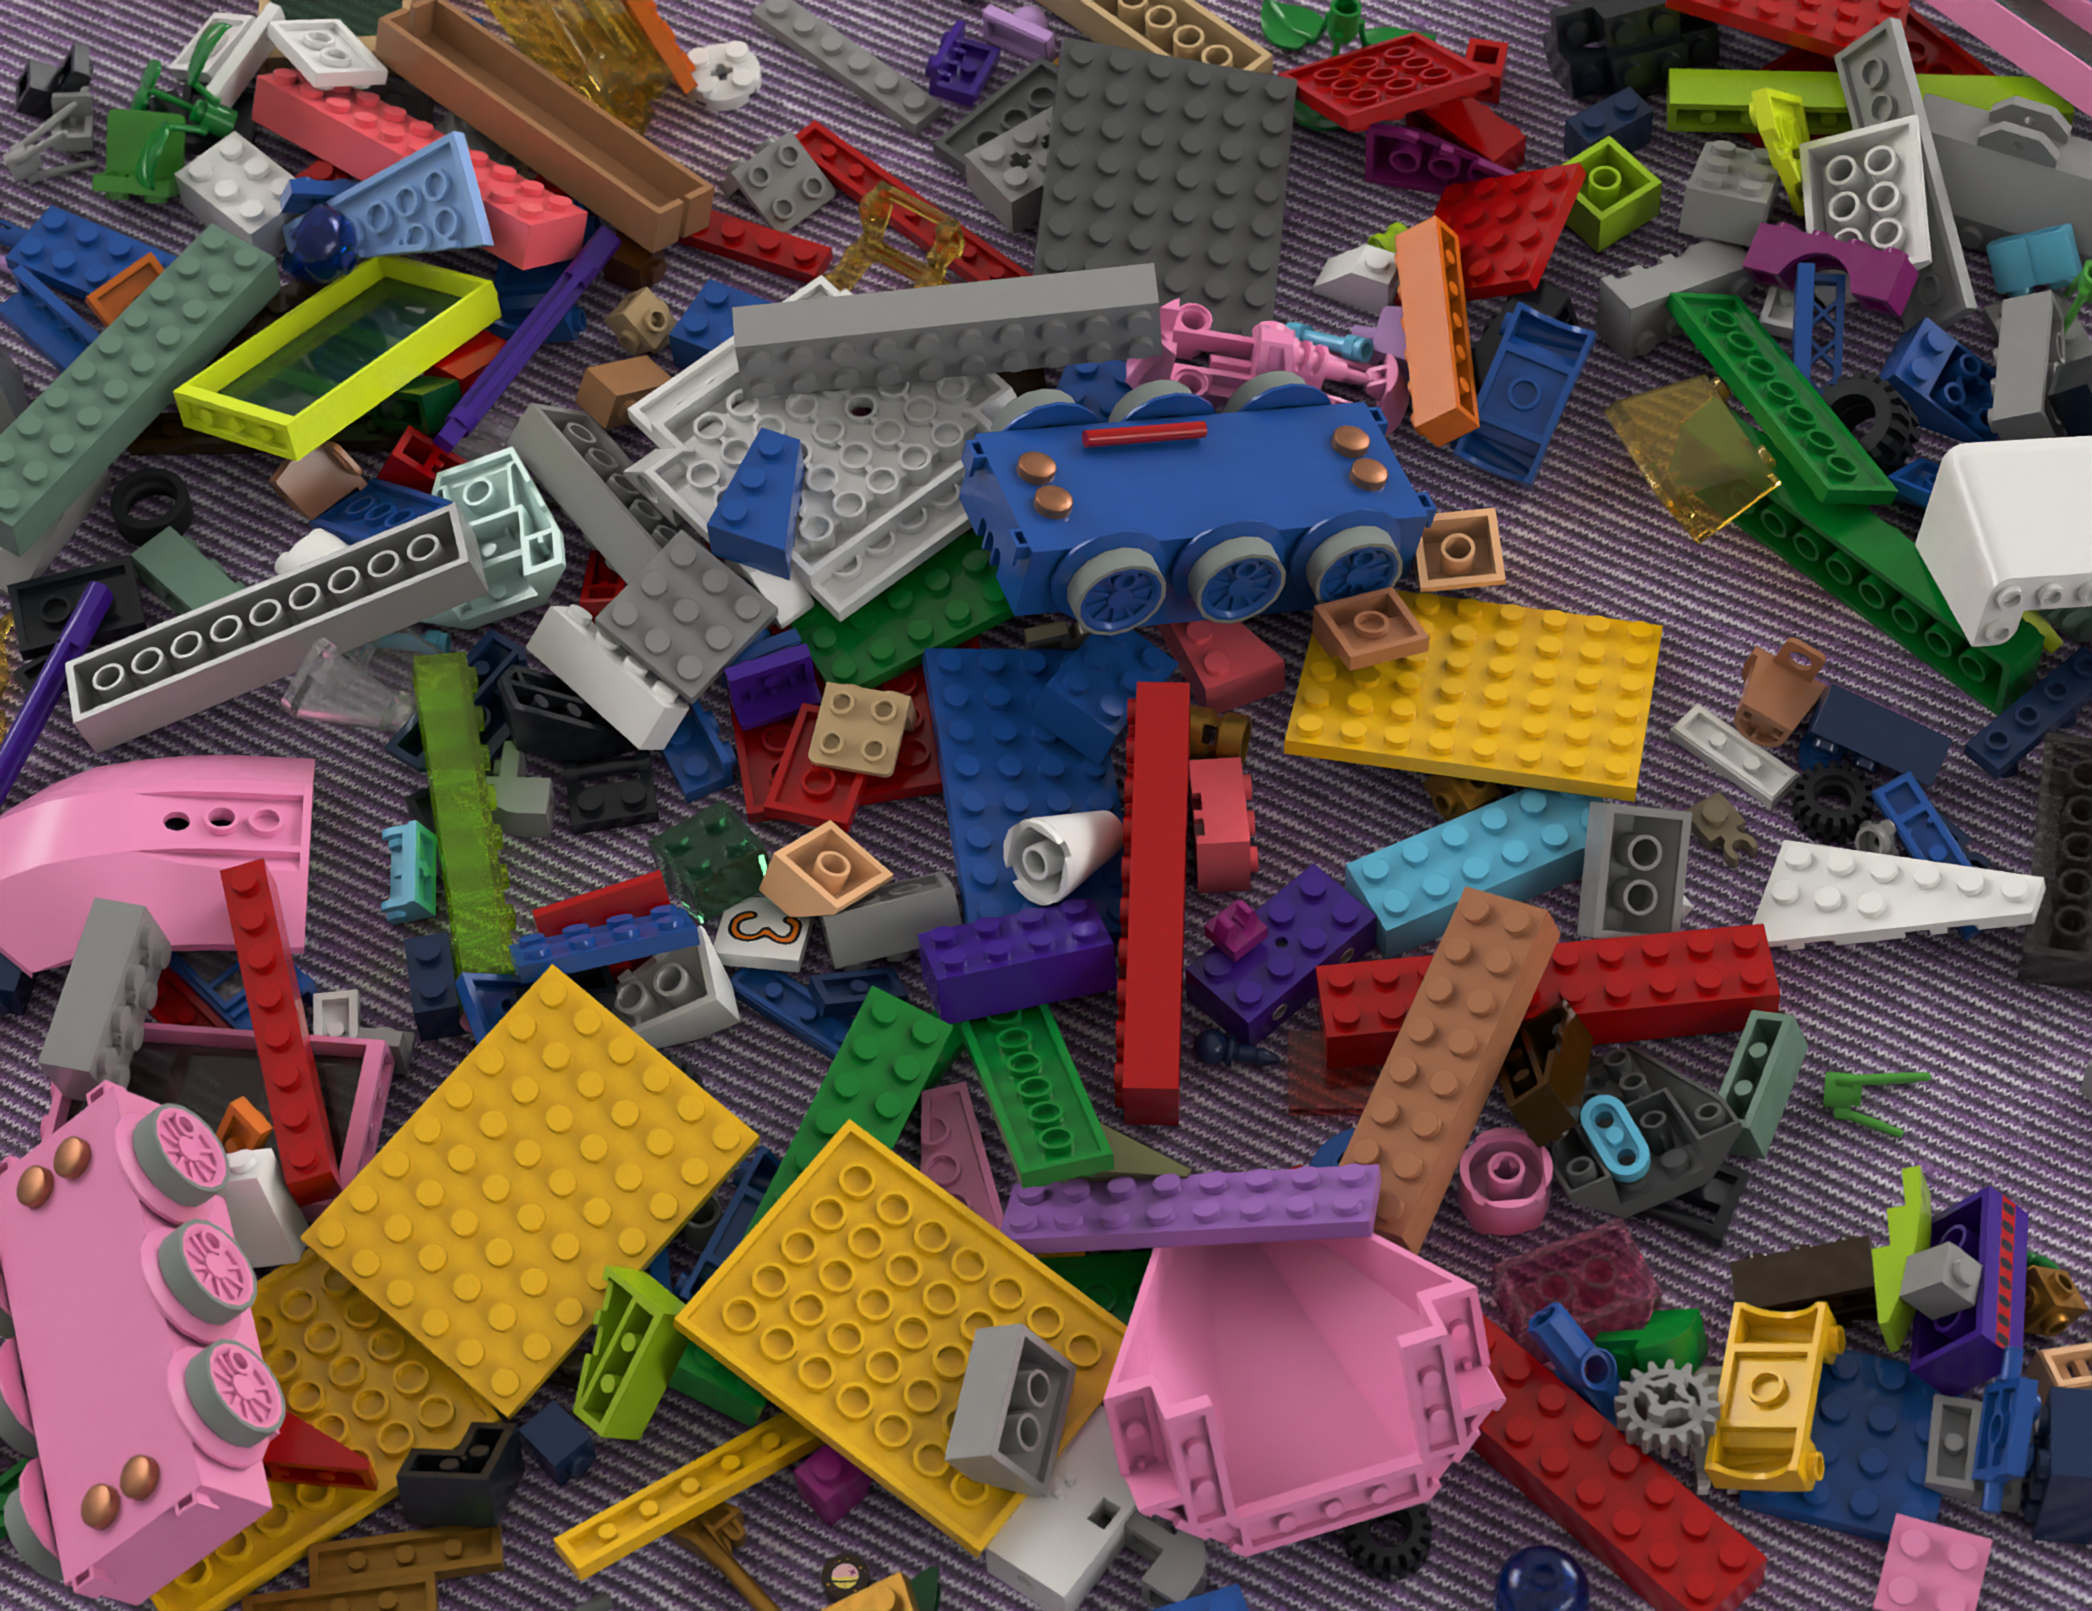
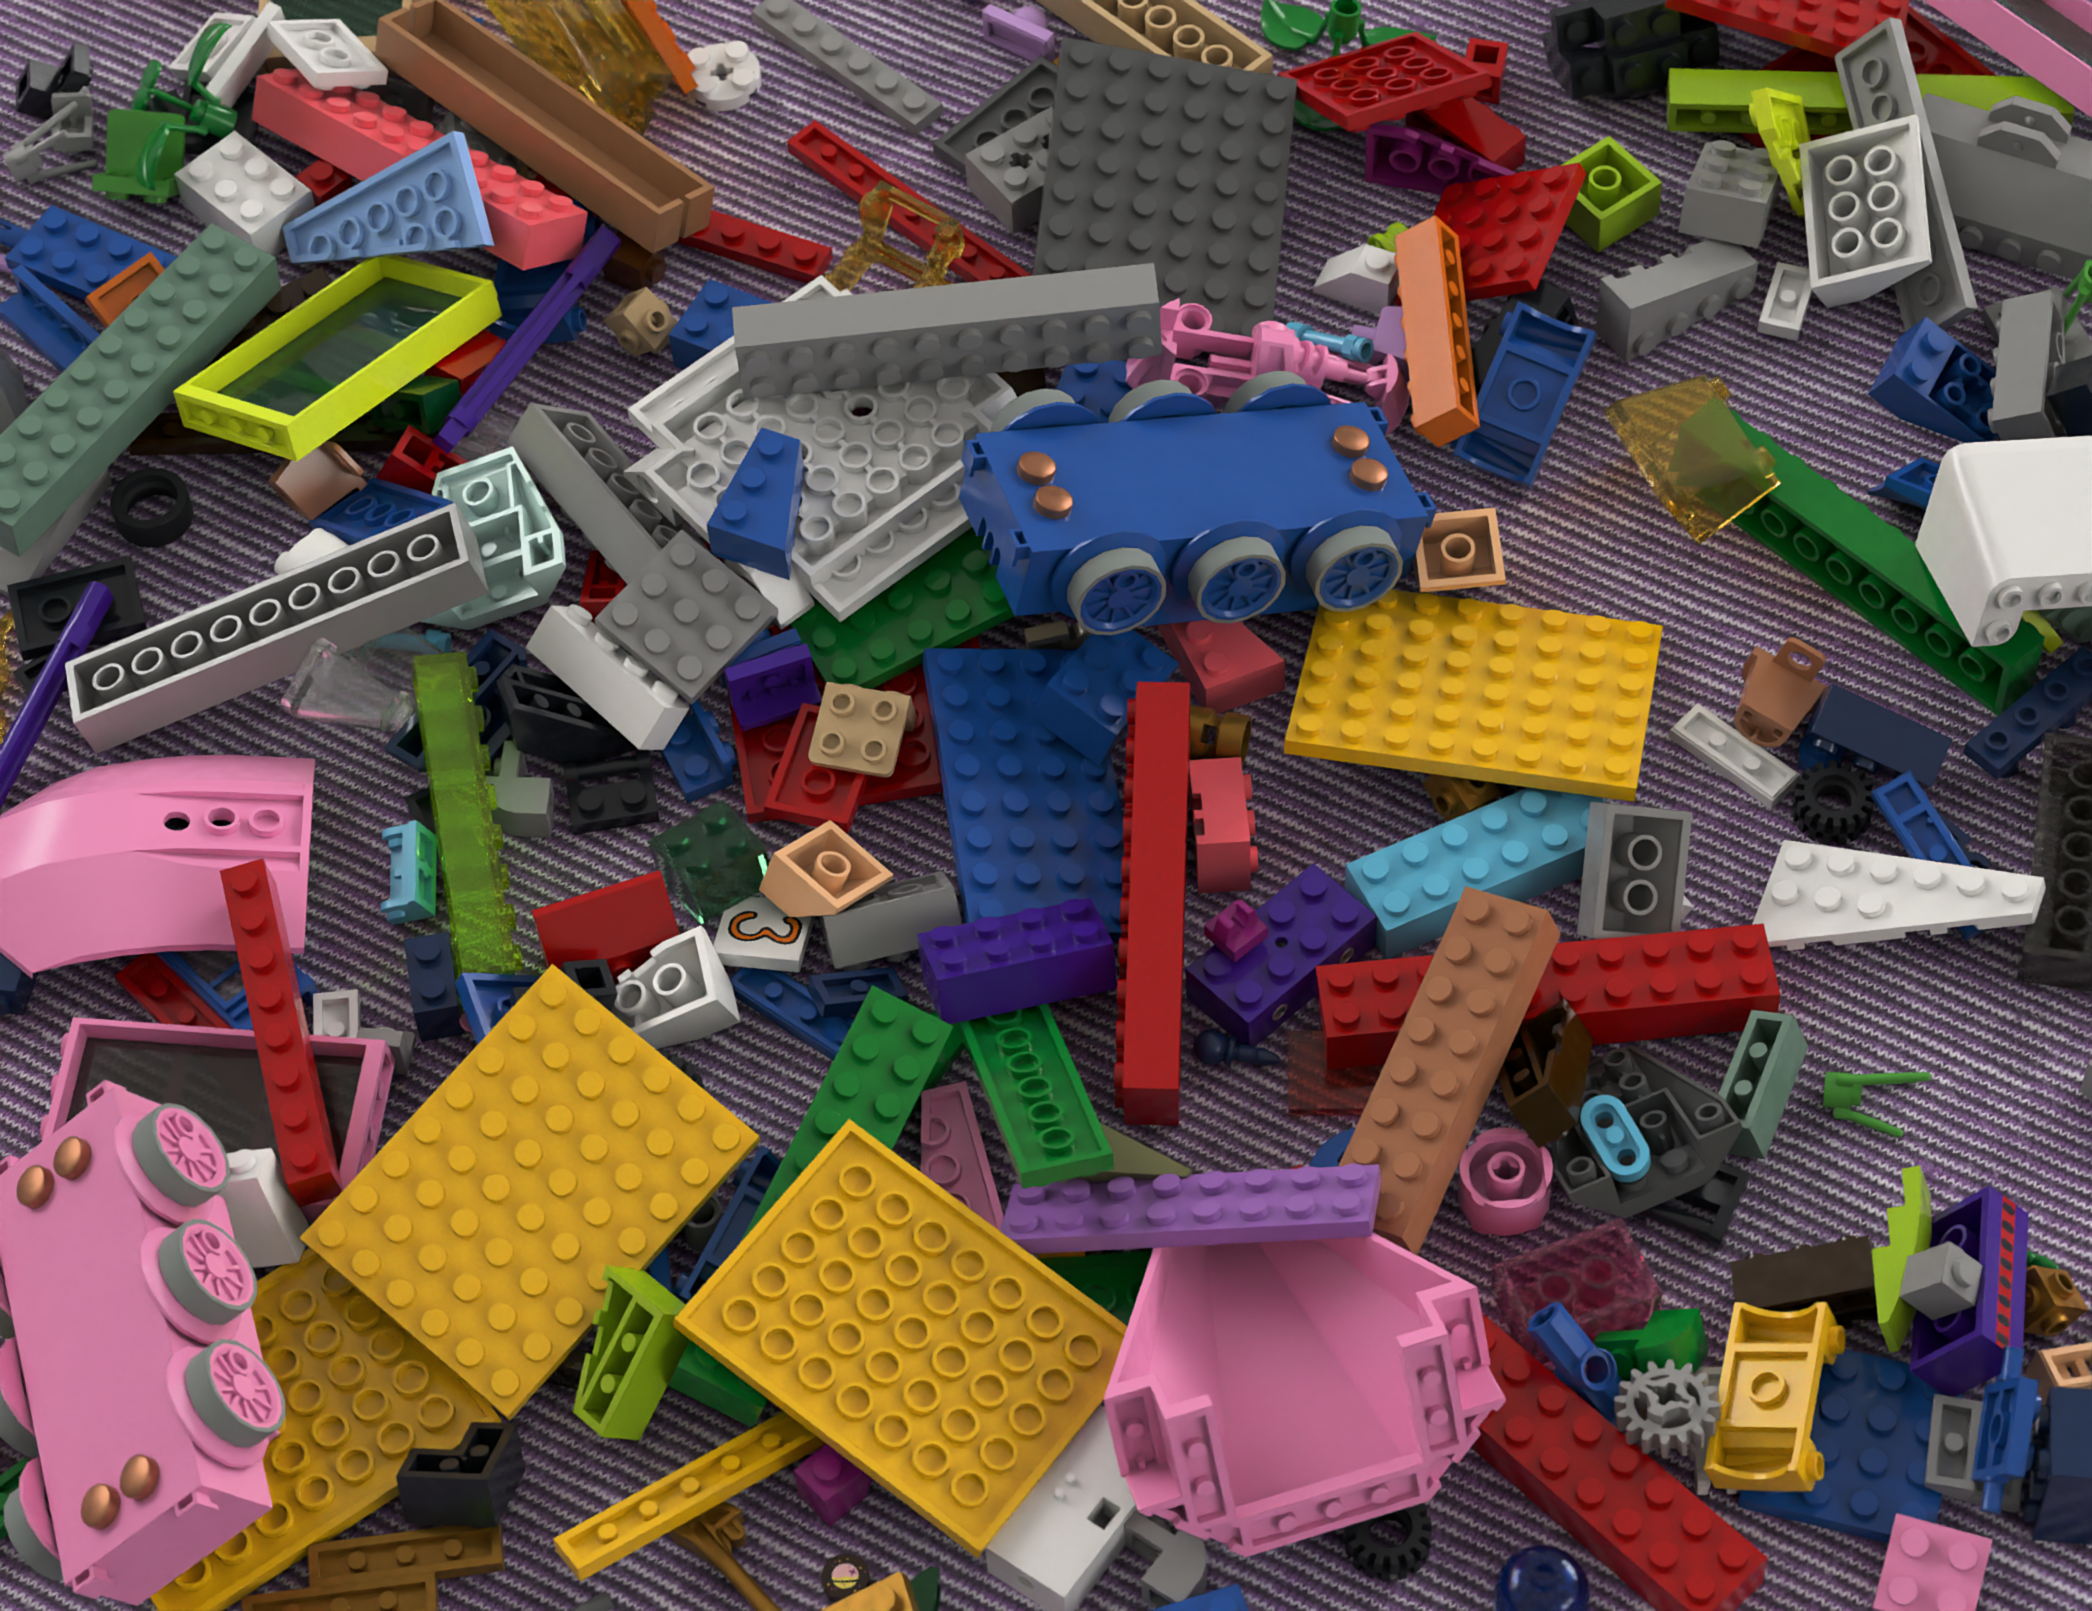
light grey brick [38,897,172,1102] -> none
sand green brick [130,526,247,616] -> none
orange plate [215,1096,273,1153] -> none
red slope [262,1410,379,1491] -> none
blue plate [279,177,360,214] -> none
clear blue cylinder [282,202,359,285] -> none
blue plate [508,905,700,984] -> none
dark blue brick [518,1400,596,1487] -> none
medium nougat brick [575,355,672,430] -> none
light grey bracket [719,130,835,233] -> none
dark purple bracket [925,20,1001,107] -> none
light grey slope [944,1323,1077,1498] -> none
white cone [1004,810,1124,906] -> none
red bar [1082,421,1207,448] -> none
nougat plate [1312,586,1430,671] -> none
dark blue piece [1563,86,1654,159] -> none
green plate [1664,292,1898,506] -> none
dark tan plate [1685,791,1758,869] -> none
magenta arch [1742,222,1919,318] -> none
blue fence [1791,262,1846,396] -> none
black tyre [1821,372,1920,476] -> none
light grey plate [1855,819,1899,856] -> none
medium azure brick [1986,223,2082,298] -> none

